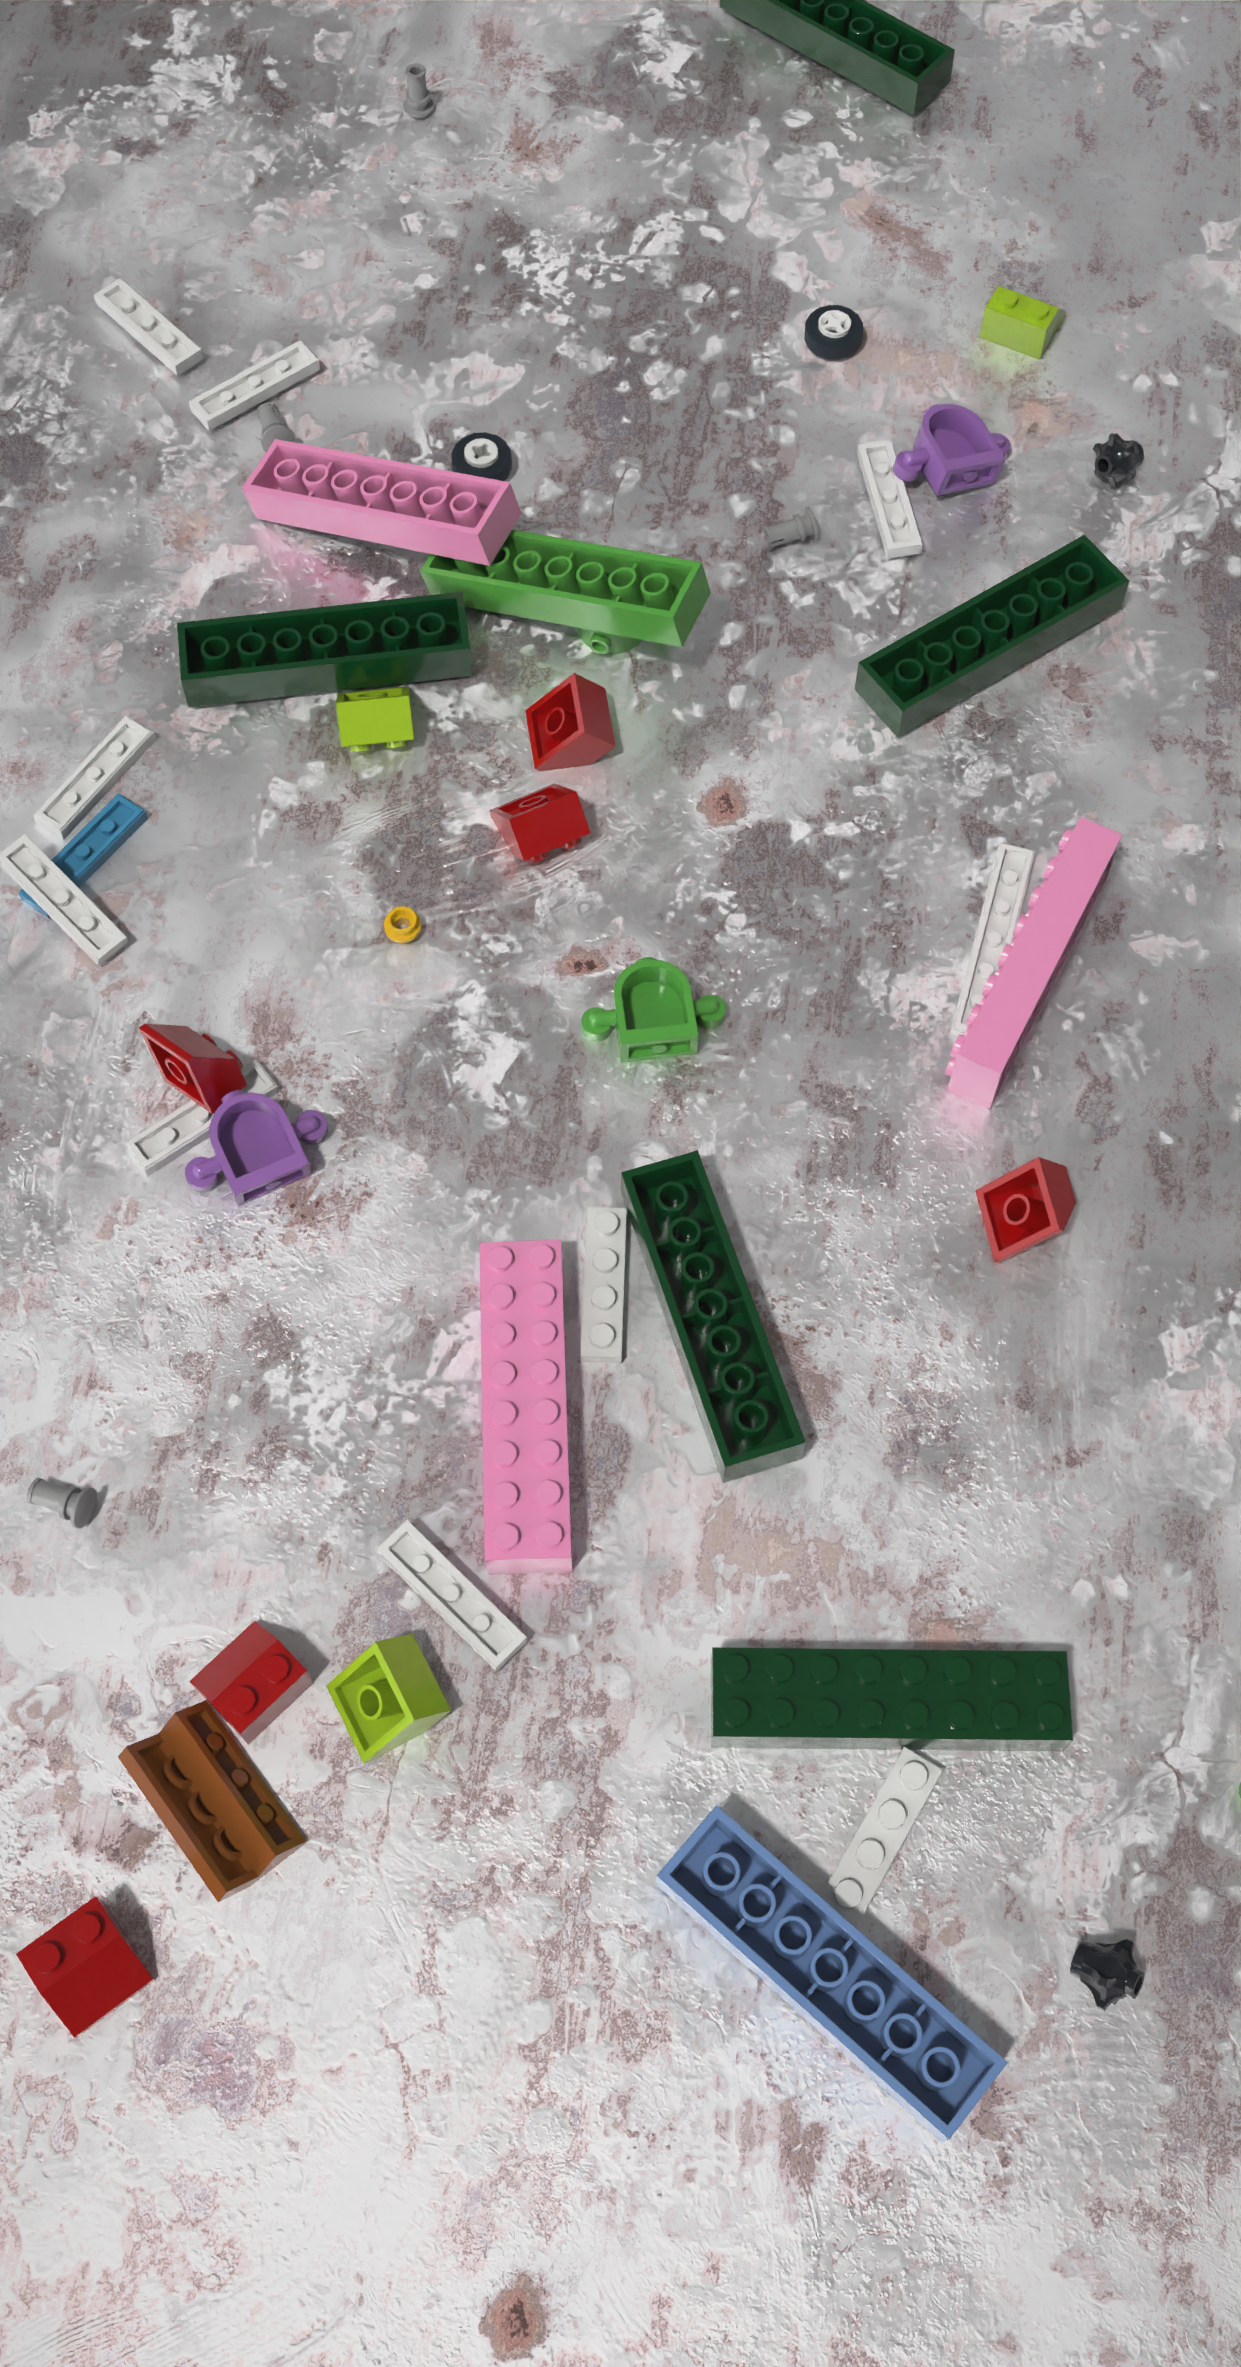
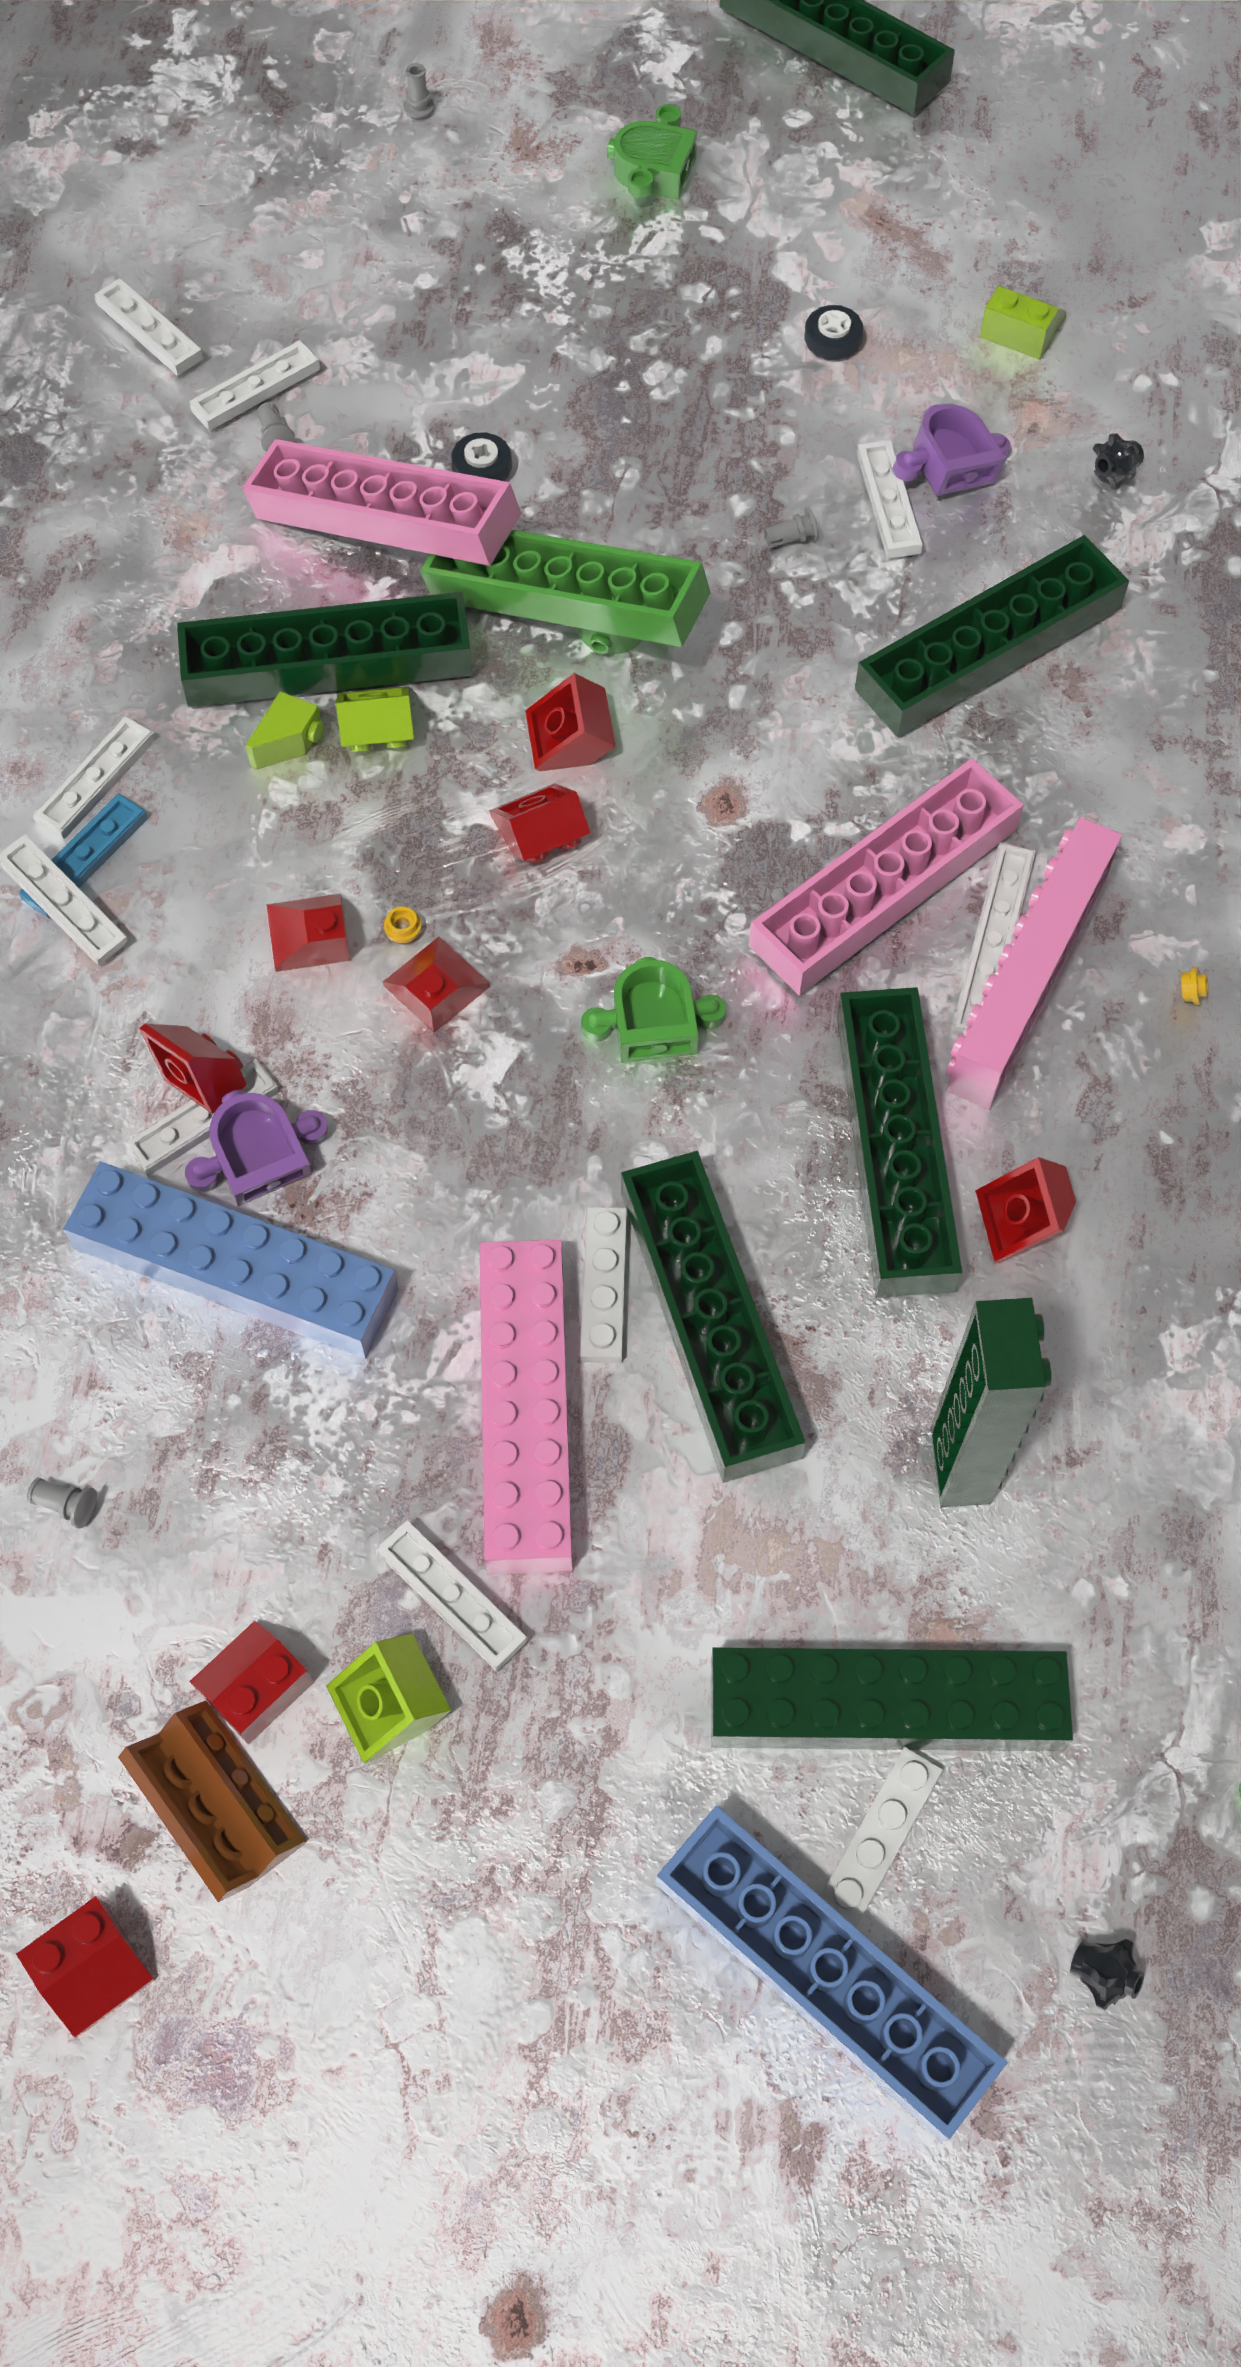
none -> medium blue brick [63,1161,399,1359]
none -> lime slope [245,691,324,769]
none -> red slope [266,893,351,972]
none -> red slope [383,937,490,1033]
none -> bright green piece [607,104,697,200]
none -> bright pink brick [749,758,1024,996]
none -> dark green brick [837,987,963,1298]
none -> dark green brick [930,1298,1051,1508]
none -> yellow plate [1181,967,1209,1005]

